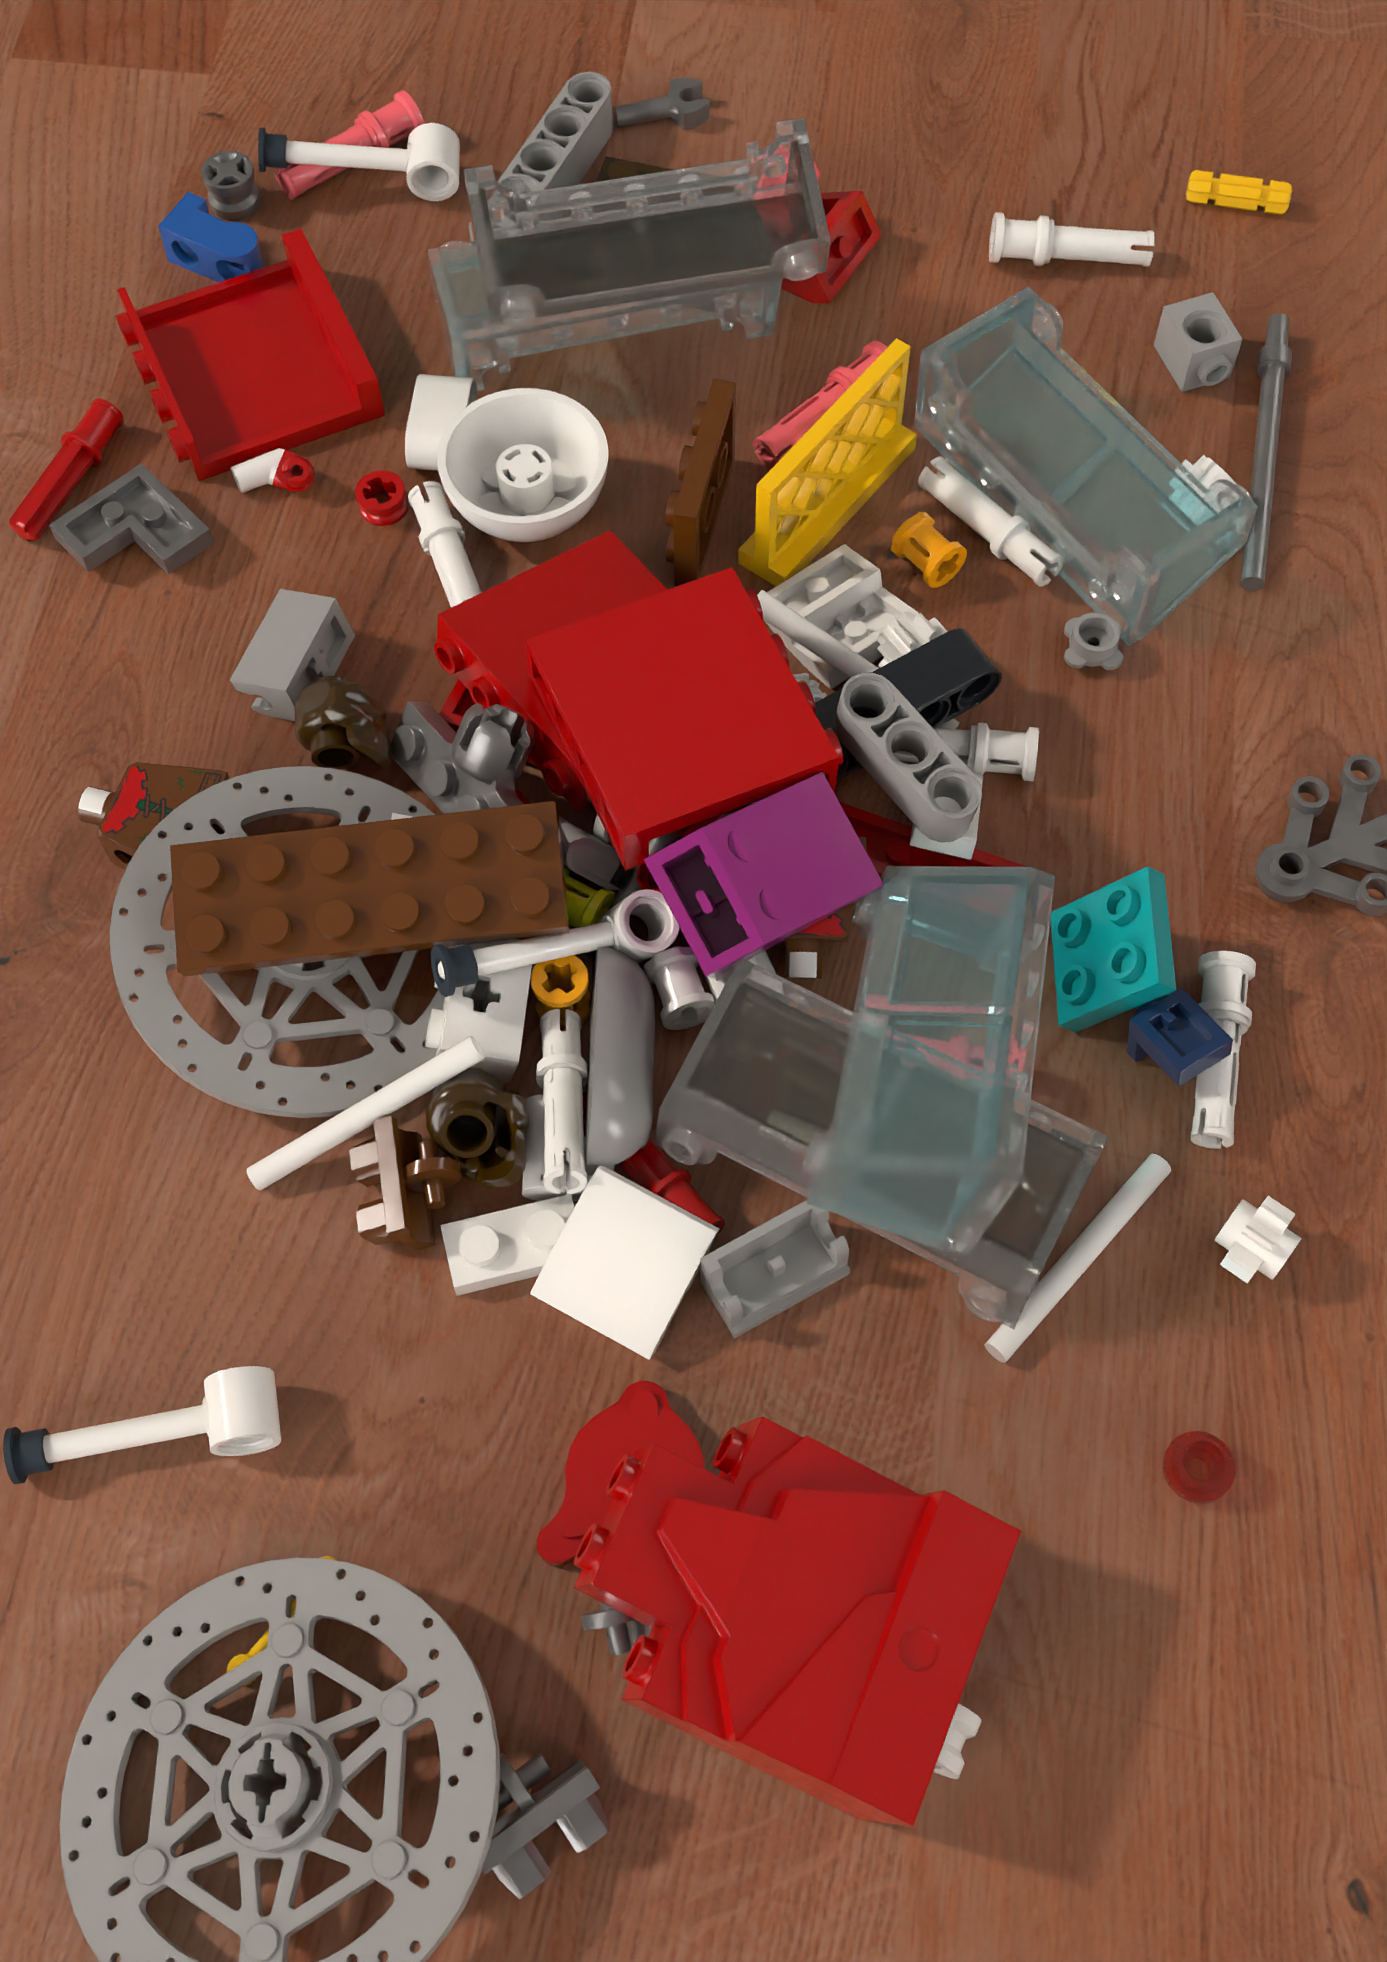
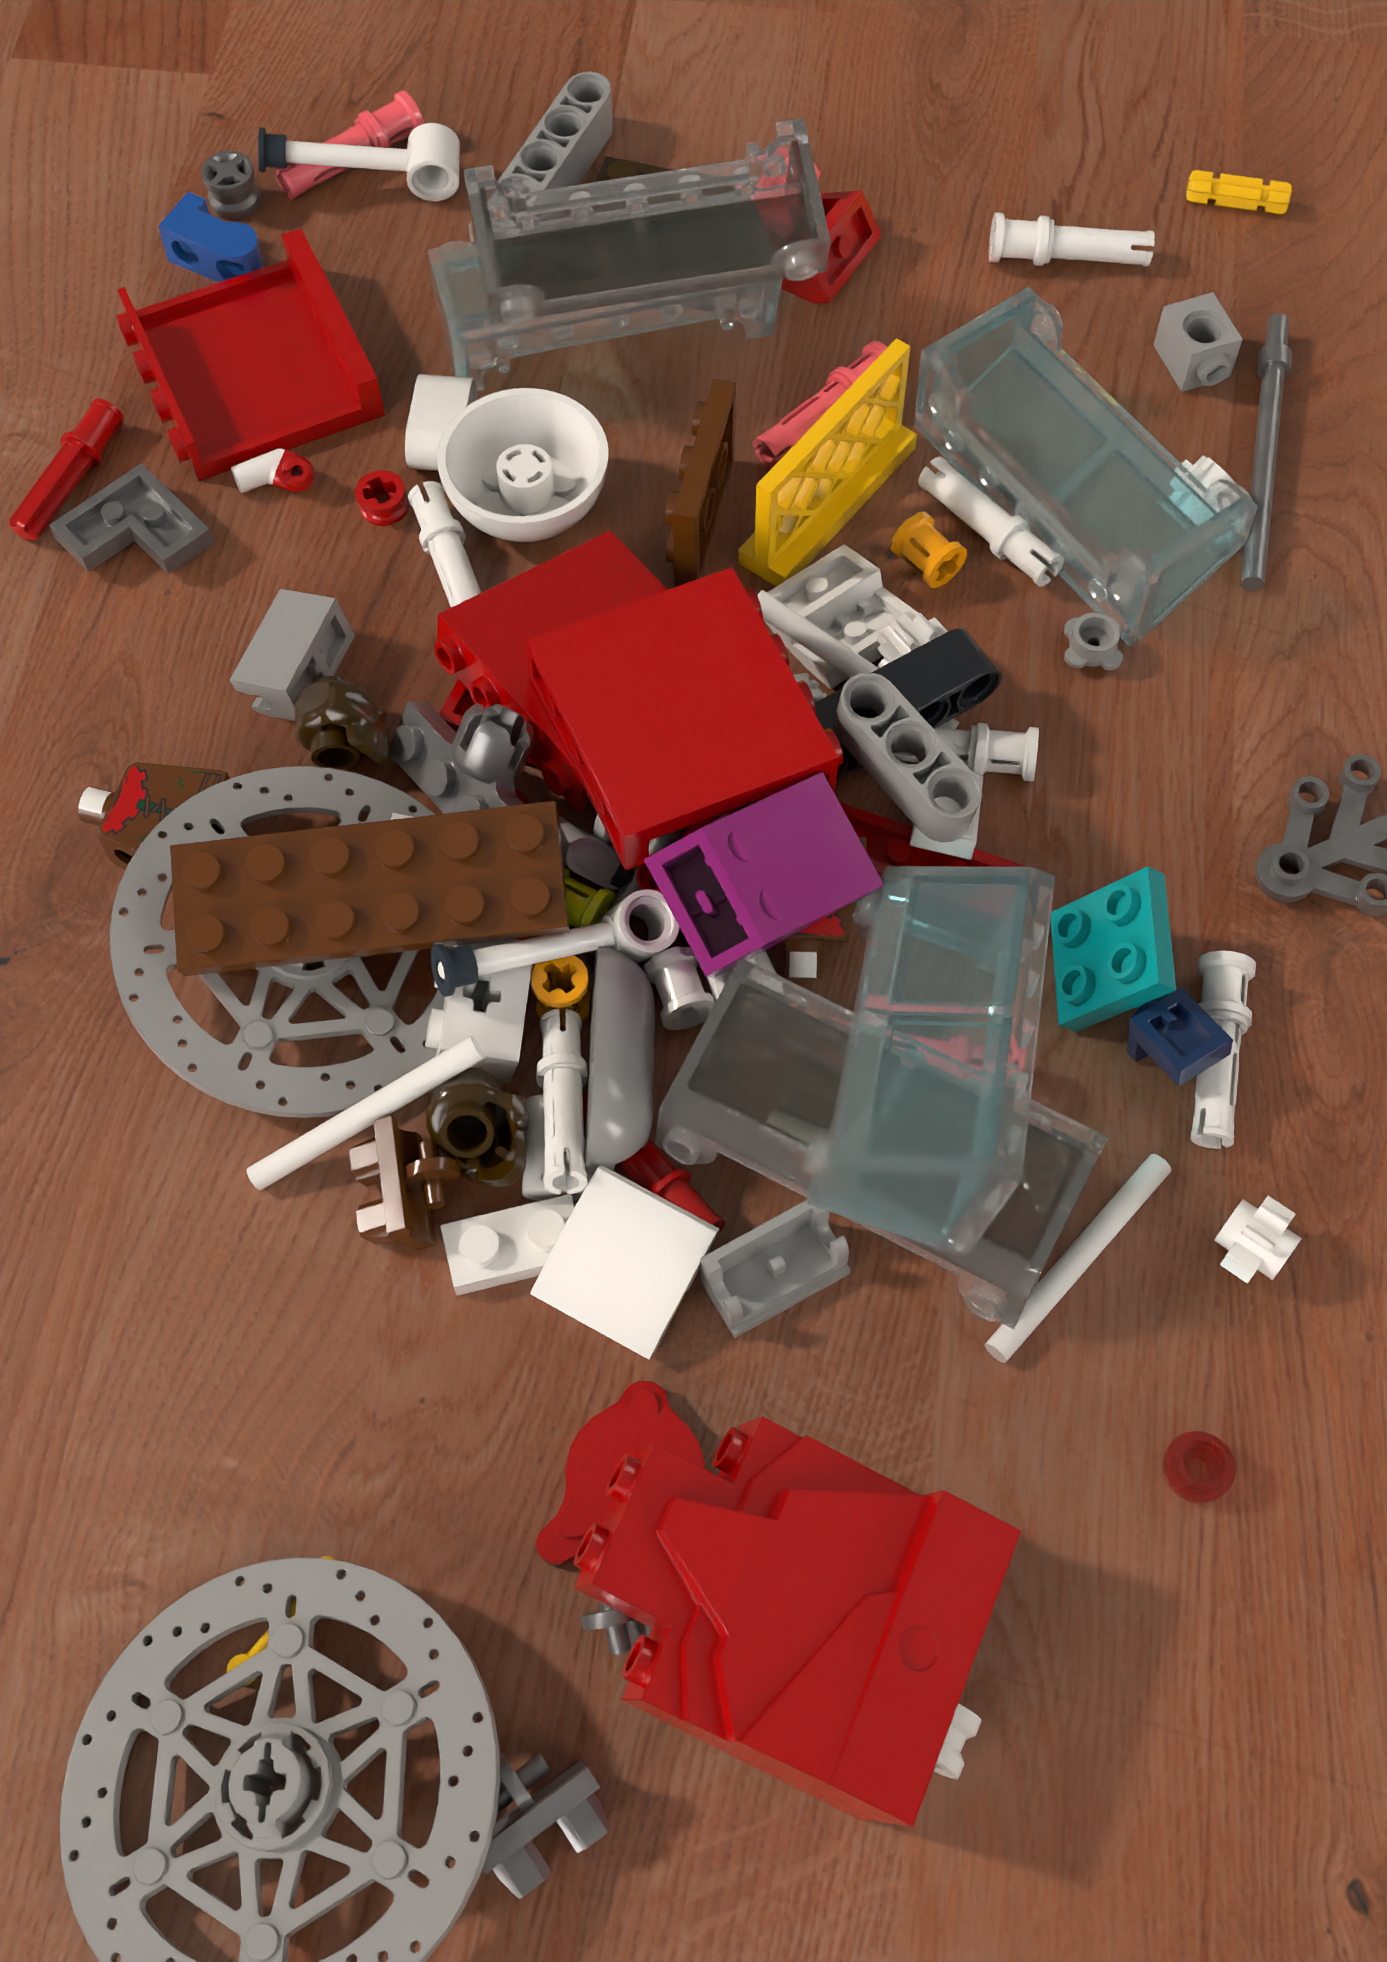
white piece [3,1366,281,1484] -> none
flat silver bar [613,77,709,130] -> none

